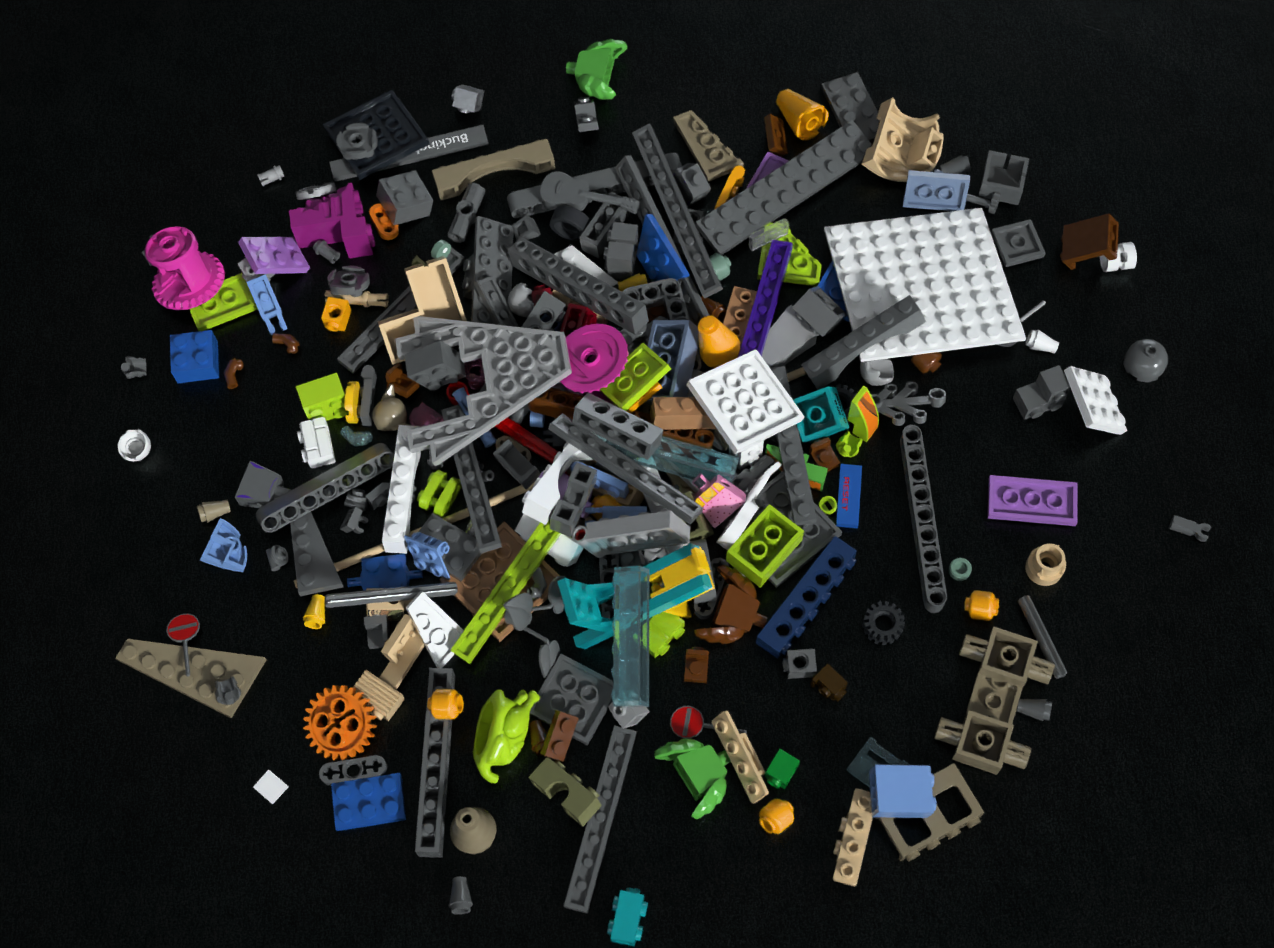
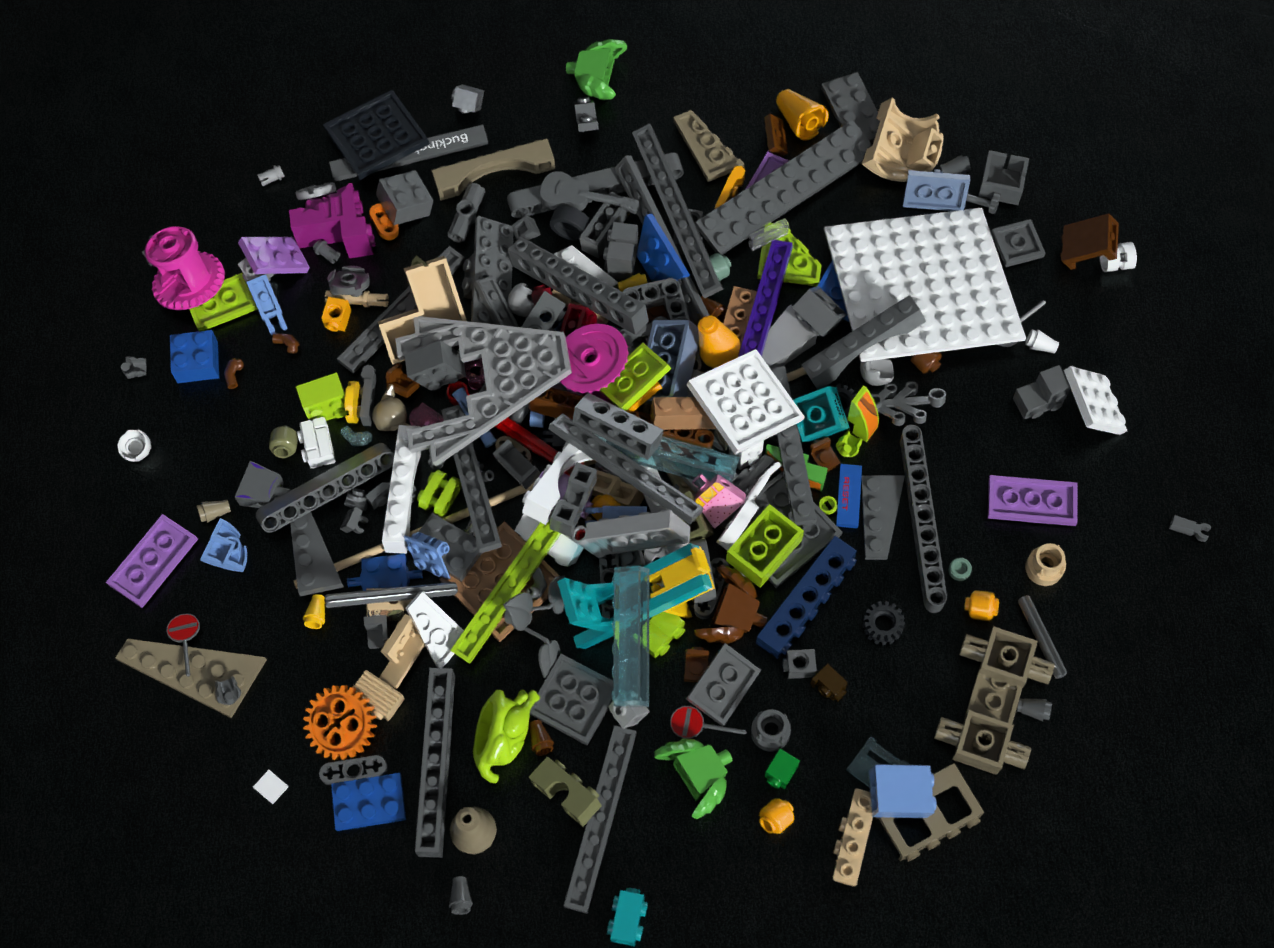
dark grey plate [266,545,289,571] -> none
dark grey plate [337,123,378,160] -> none
light orange head [427,689,464,719] -> none
sand green tile [431,240,451,259] -> none
reddish brown plate [540,710,579,761] -> none
medium blue hinge [570,461,629,499] -> none
dark grey torso [672,163,711,207] -> none
tan bracket [712,711,769,803] -> none
dark grey cylinder [1123,339,1168,382] -> none
none -> medium lavender plate [106,514,198,608]
none -> olive head [269,426,298,458]
none -> dark grey plate [686,643,761,726]
none -> dark grey piece [751,709,791,752]
none -> dark grey wing [861,475,905,560]

